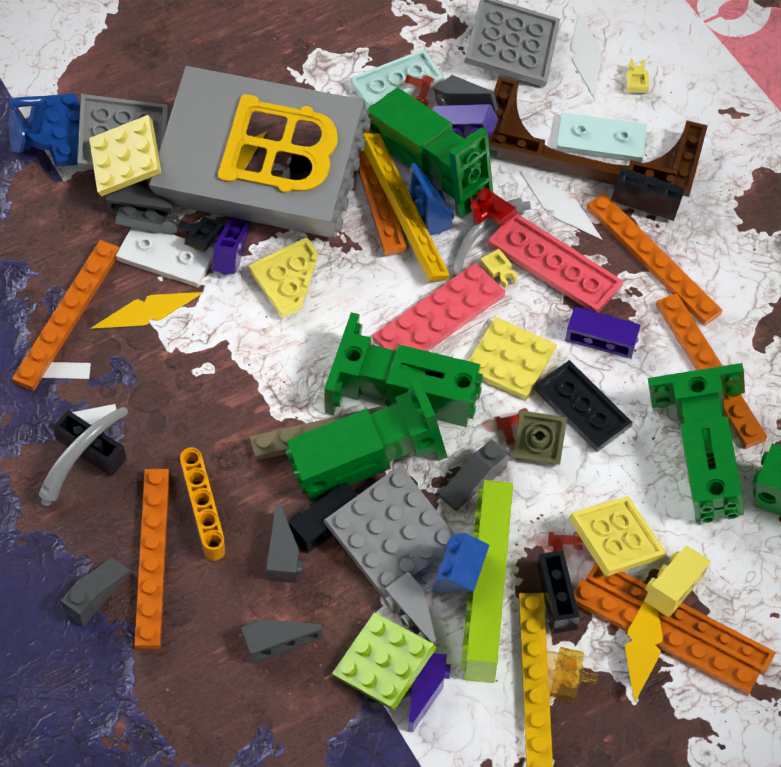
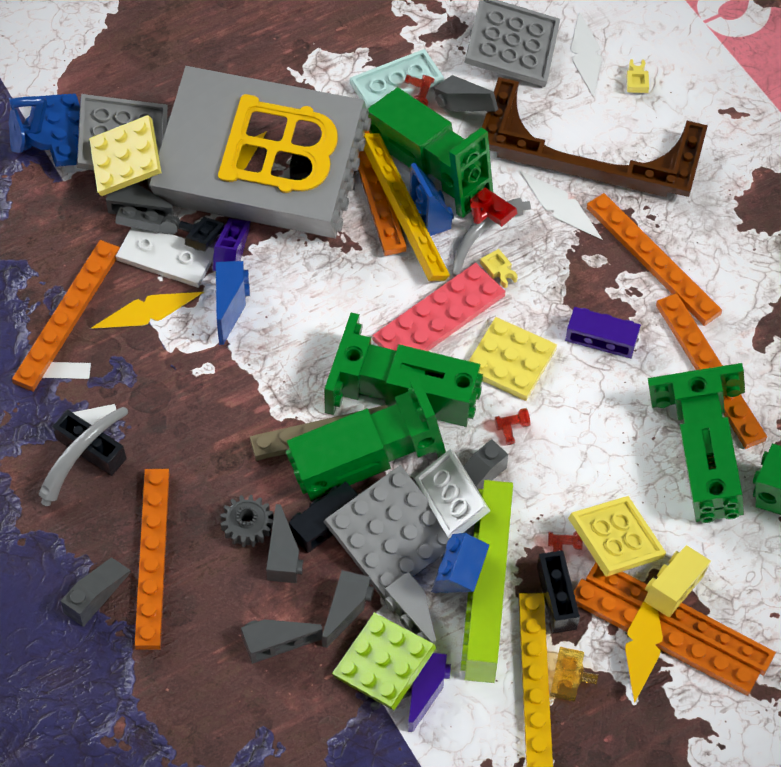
light orange beam [180,448,225,561] -> none
light yellow plate [248,237,318,319] -> none
brick [432,104,498,139] -> none
coral plate [488,214,624,313] -> none
olive plate [513,410,567,465] -> none
black plate [534,360,633,452] -> none
light aqua plate [556,112,647,162] -> none
black brick [611,168,685,221] -> none
none -> blue slope [216,261,250,345]
none -> dark grey gear [220,495,274,547]
none -> dark grey slope [322,570,374,648]
none -> white plate [414,449,490,539]

